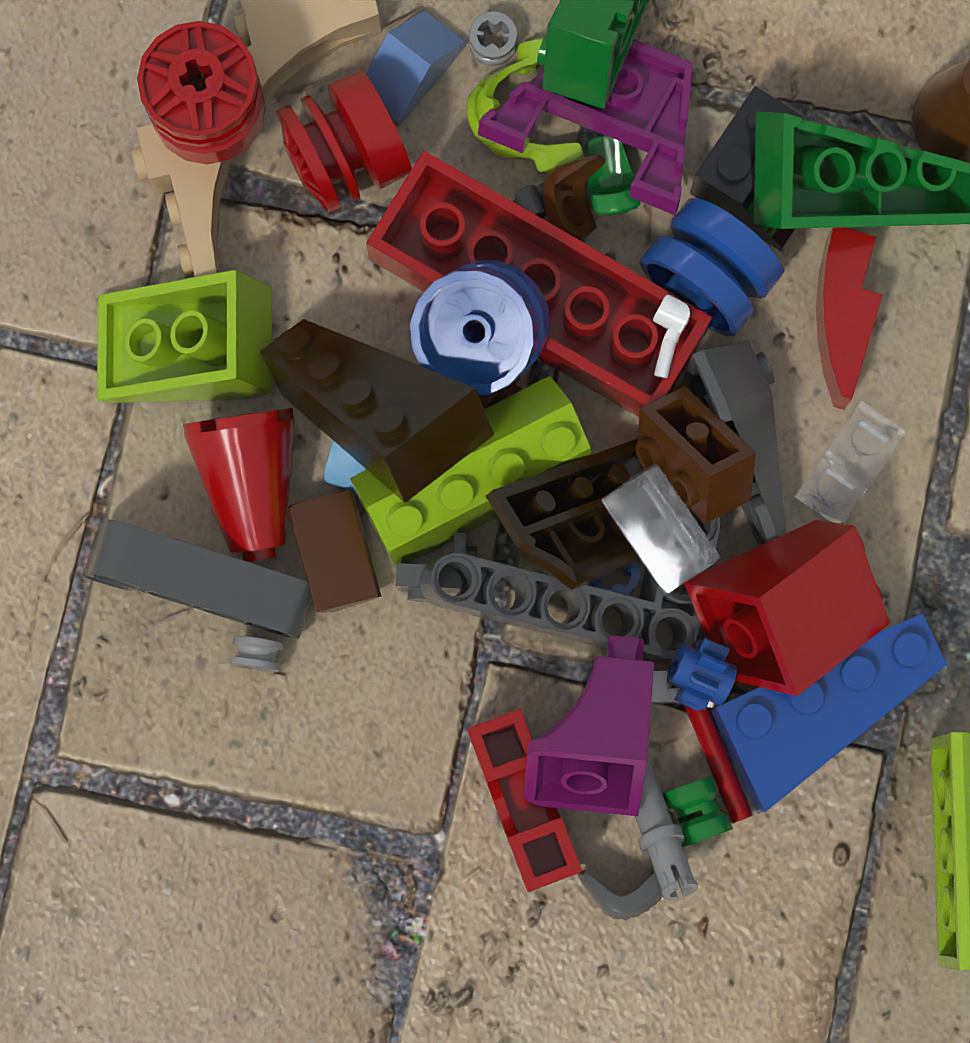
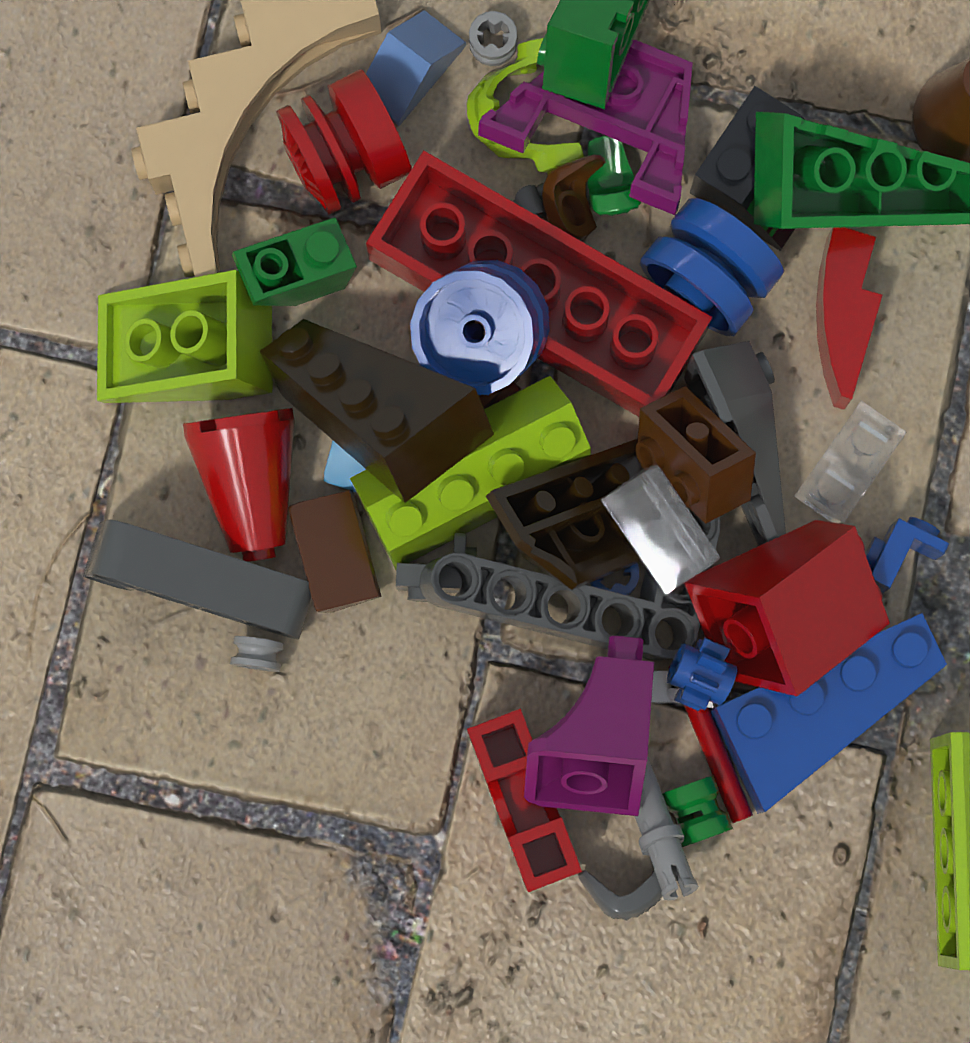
red wheel [137,21,266,165] -> none
white hand [653,295,690,379] -> none
none -> green slope [232,217,357,306]
none -> blue bracket [865,517,949,594]

